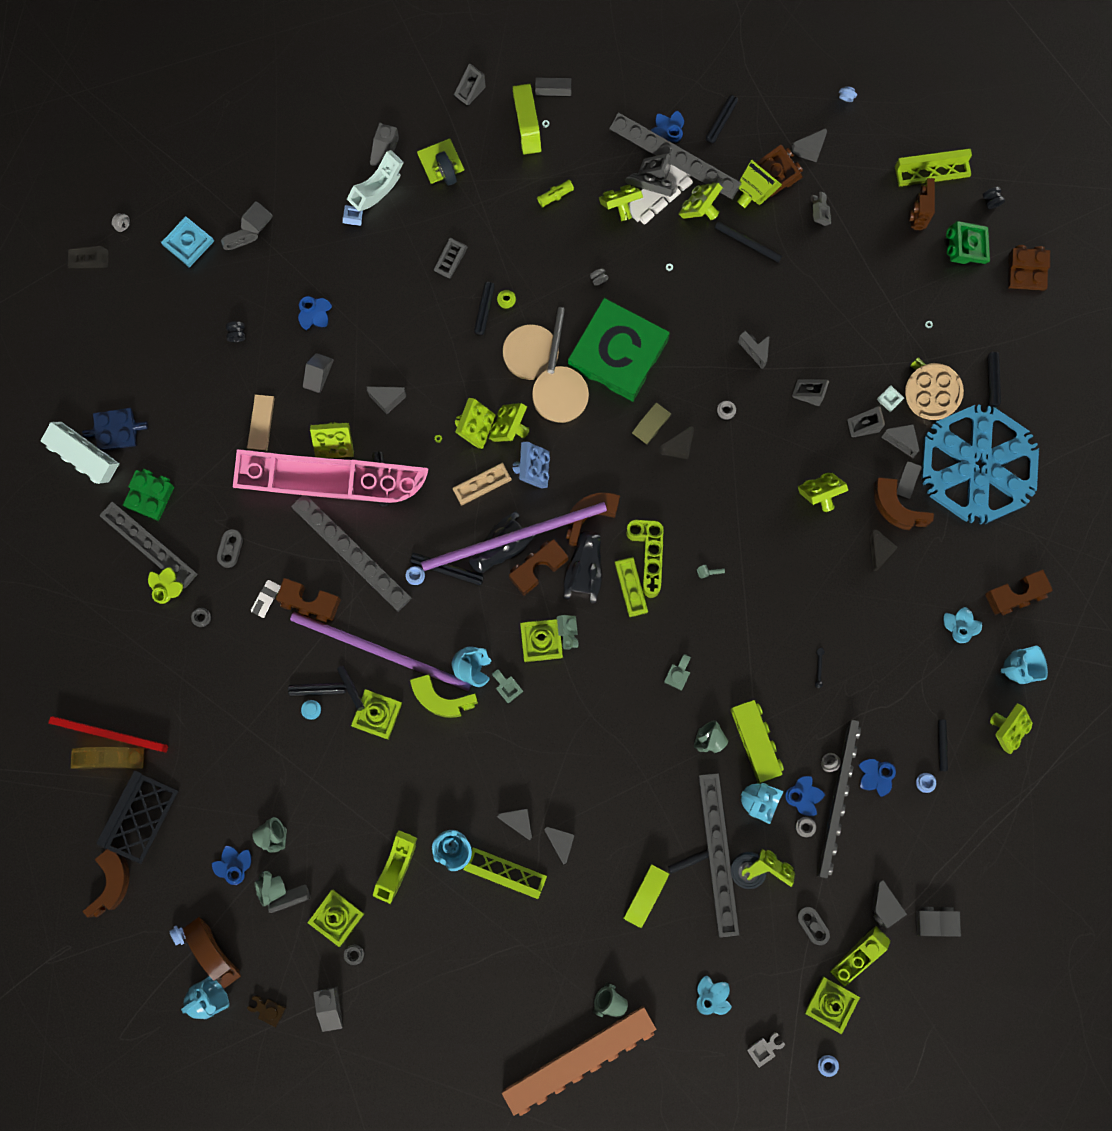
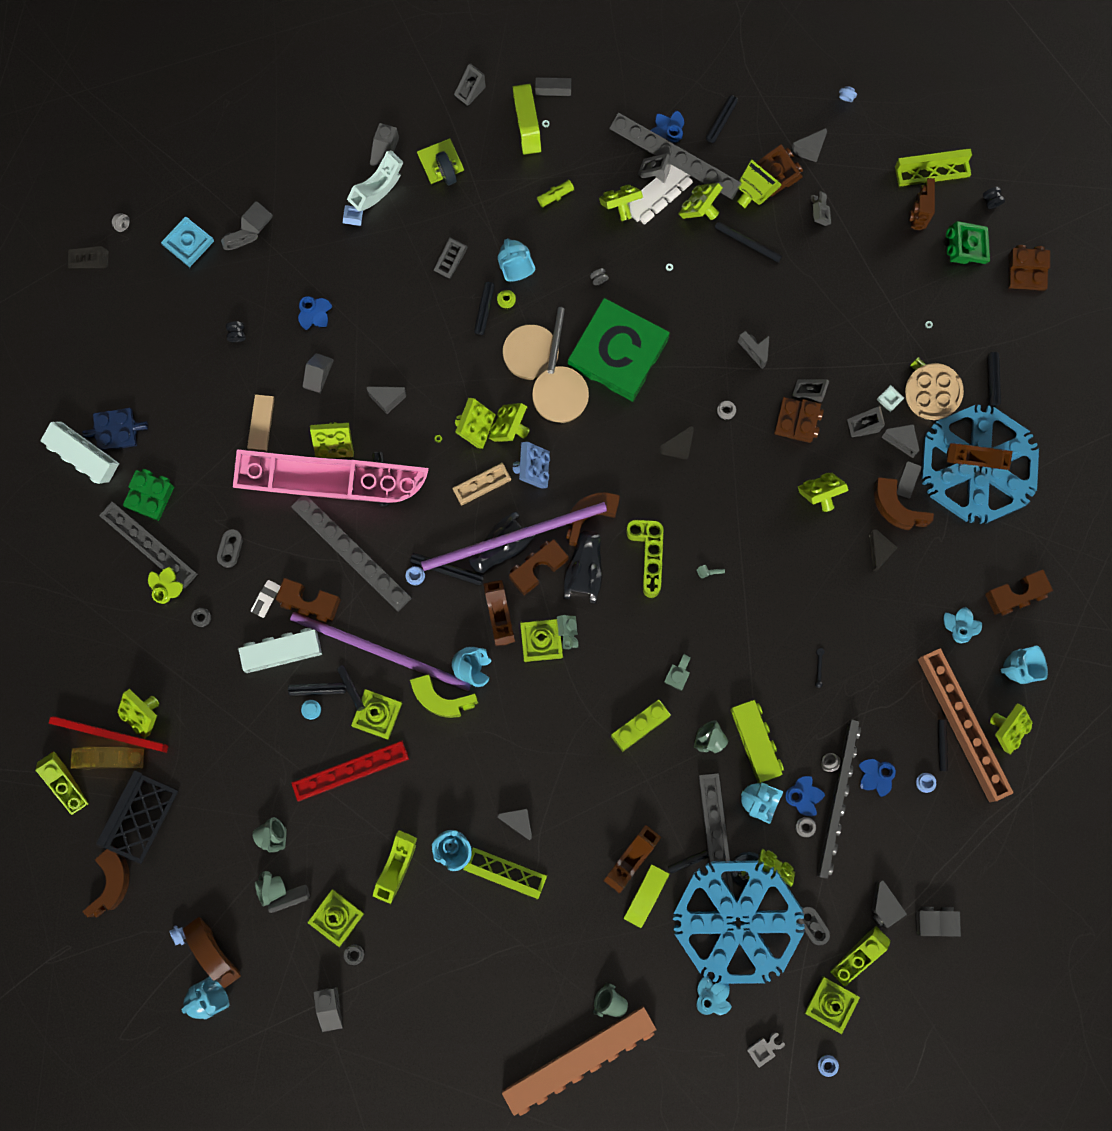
blue plate [212,846,251,885] -> none
dark brown plate [247,996,286,1028] -> none
sand green plate [492,669,523,704] -> none
dark grey slope [544,827,574,865] -> none
lime tile [615,557,648,617] -> none
dark grey hinge [625,173,678,197] -> none
olive slope [632,403,671,444] -> none
none -> lime slope [36,752,88,815]
none -> lime plate [117,689,159,739]
none -> light aqua brick [238,628,322,673]
none -> red tile [291,741,409,802]
none -> reddish brown arch [483,580,515,646]
none -> medium azure helmet [498,238,535,281]
none -> reddish brown arch [604,825,661,893]
none -> lime brick [611,700,671,752]
none -> dark azure plate [673,860,805,984]
none -> reddish brown plate [774,397,824,443]
none -> nougat brick [918,648,1014,802]
none -> reddish brown arch [947,443,1013,470]

